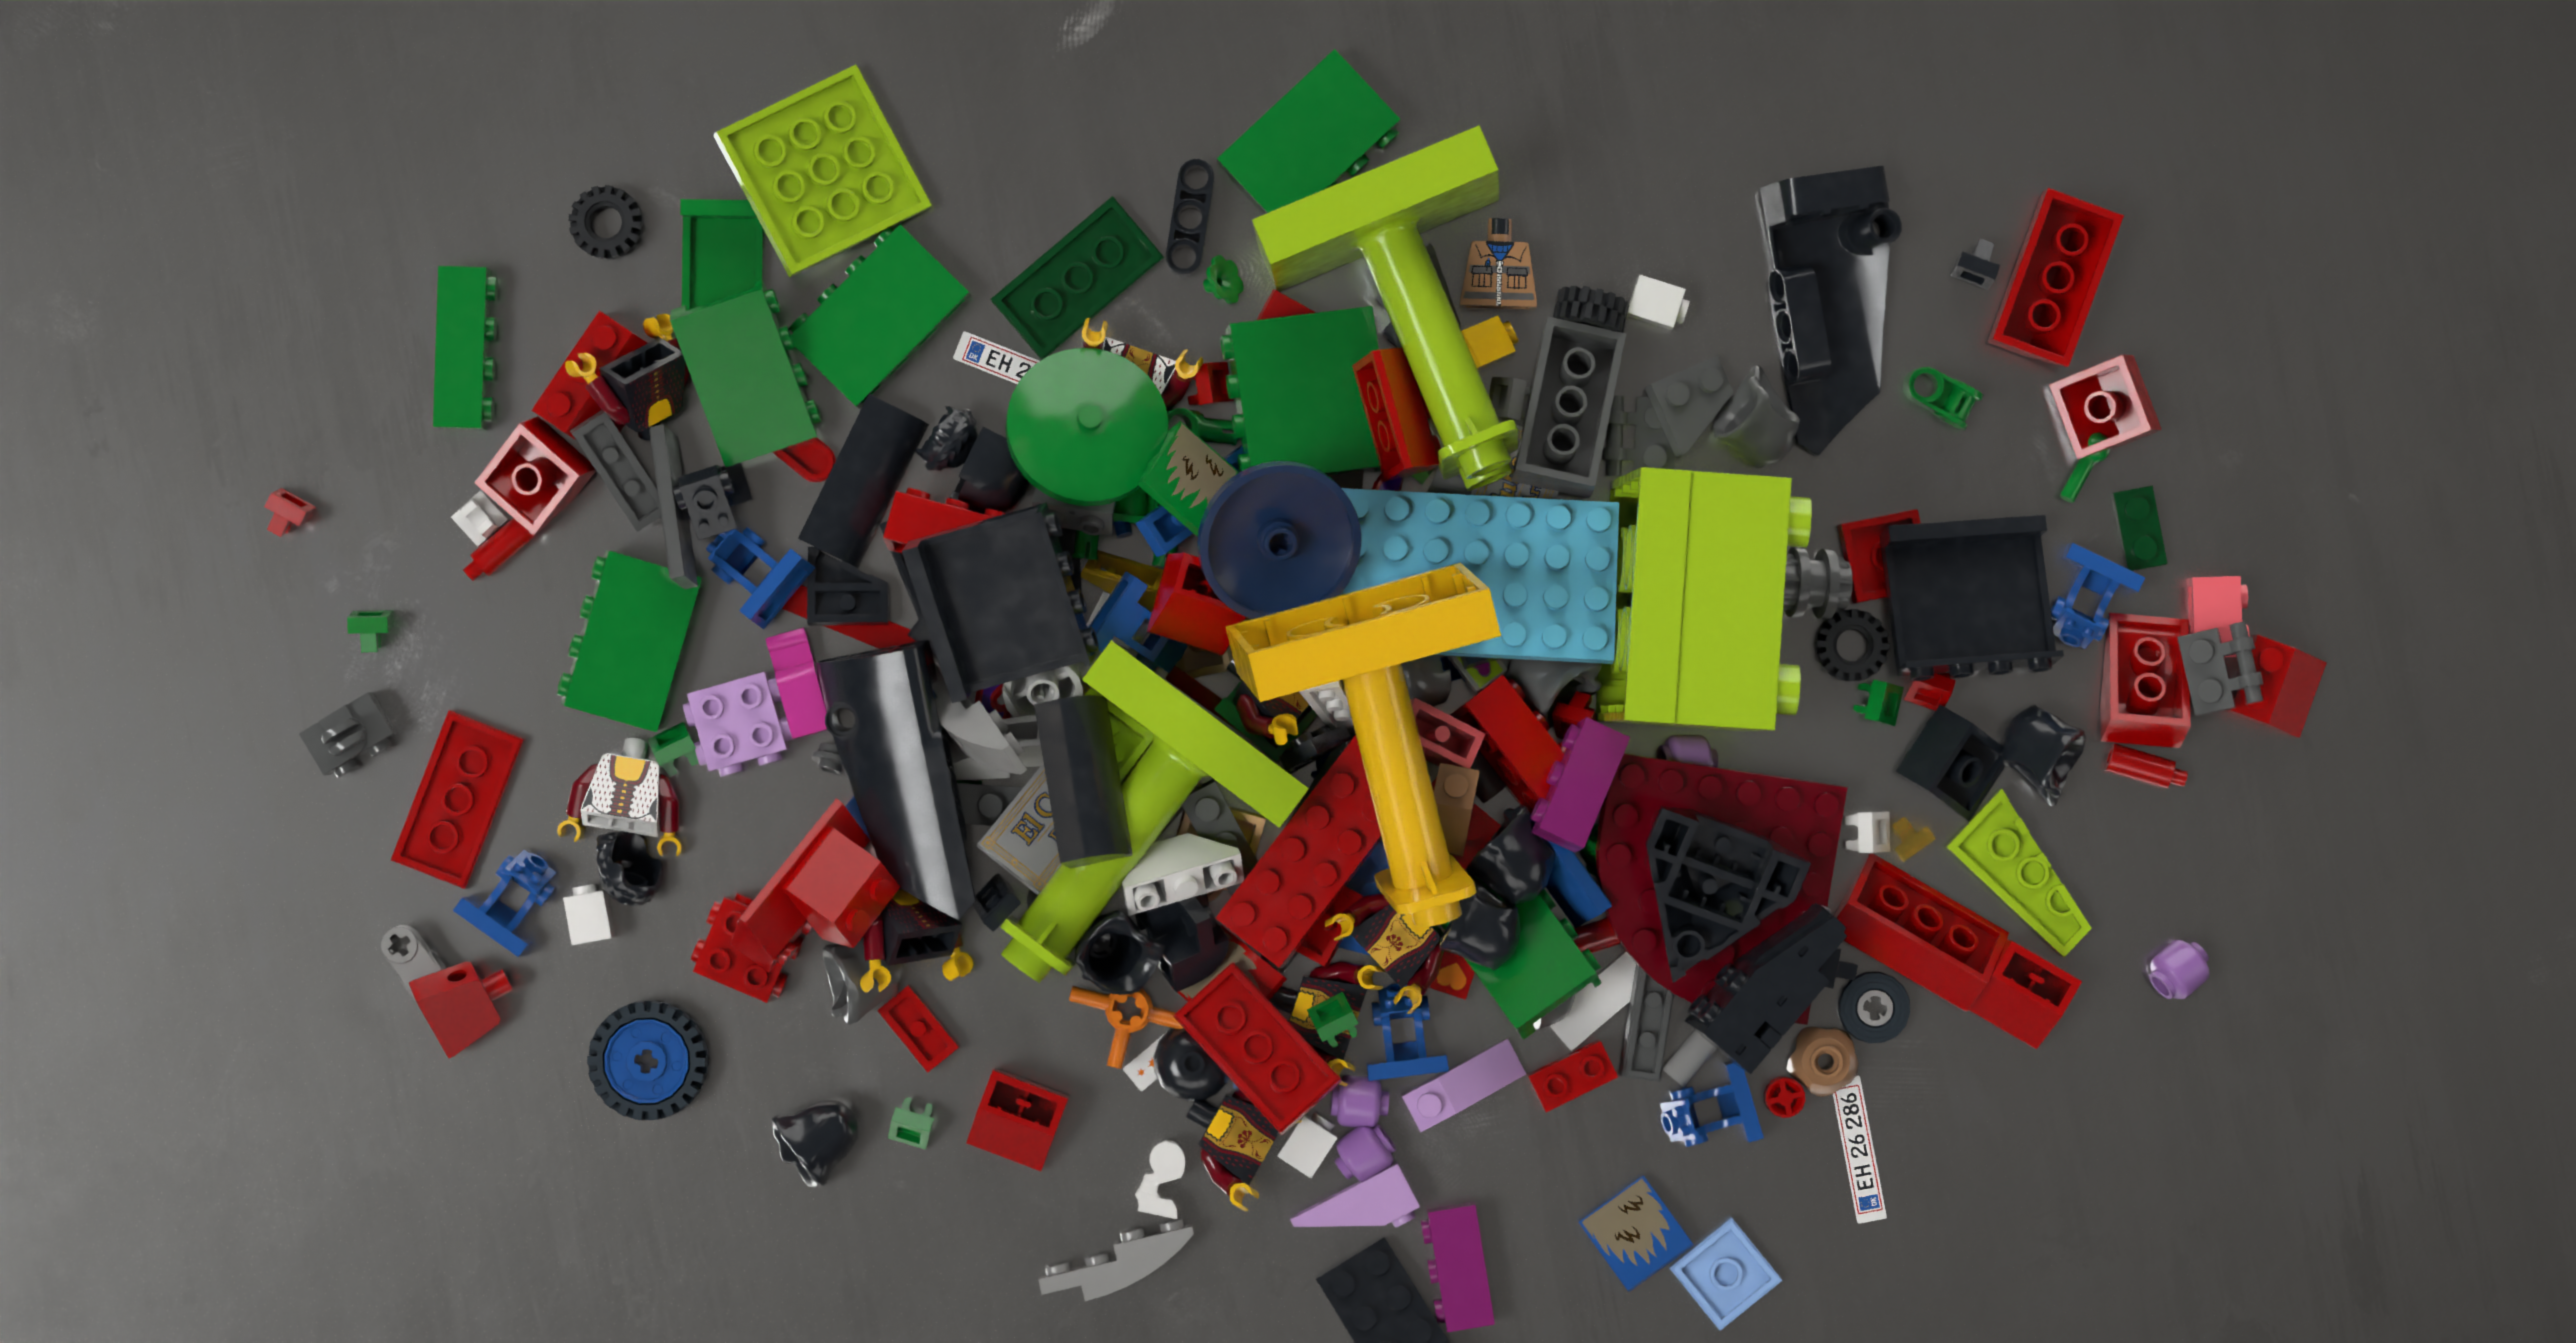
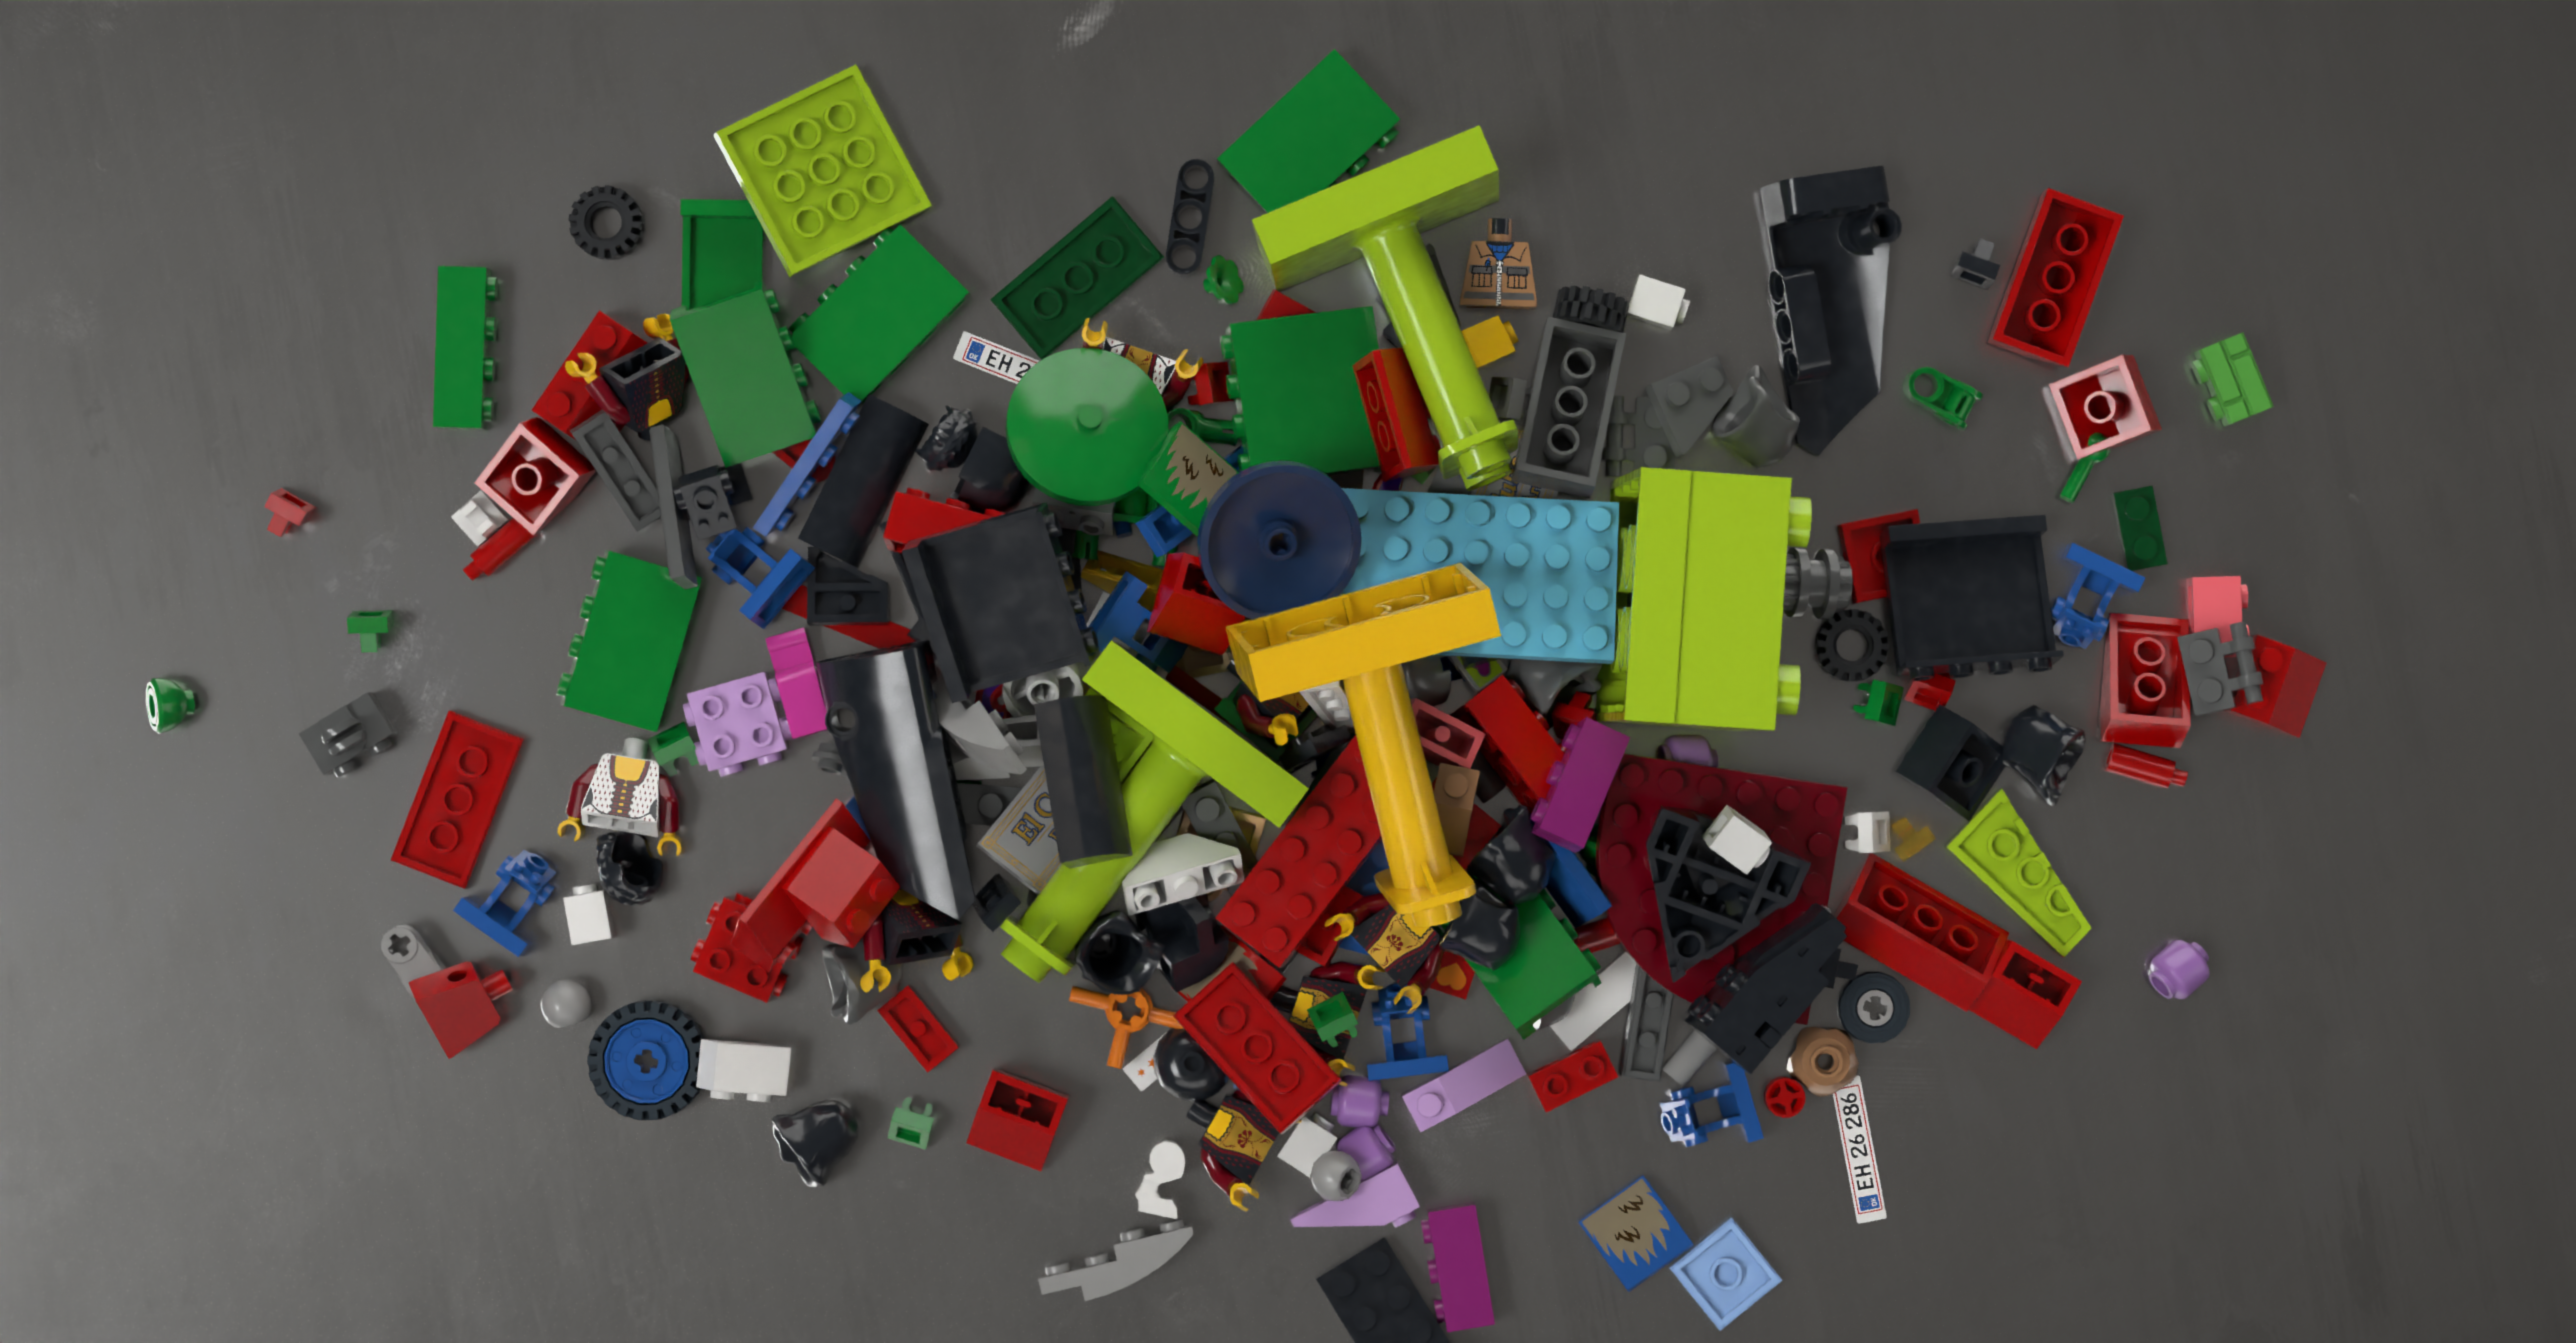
none -> green brick [146,678,195,734]
none -> light grey piece [541,979,592,1028]
none -> white brick [696,1039,791,1102]
none -> blue plate [753,392,862,537]
none -> light grey piece [1310,1151,1362,1201]
none -> white brick [1702,805,1772,874]
none -> bright green brick [2191,332,2274,427]

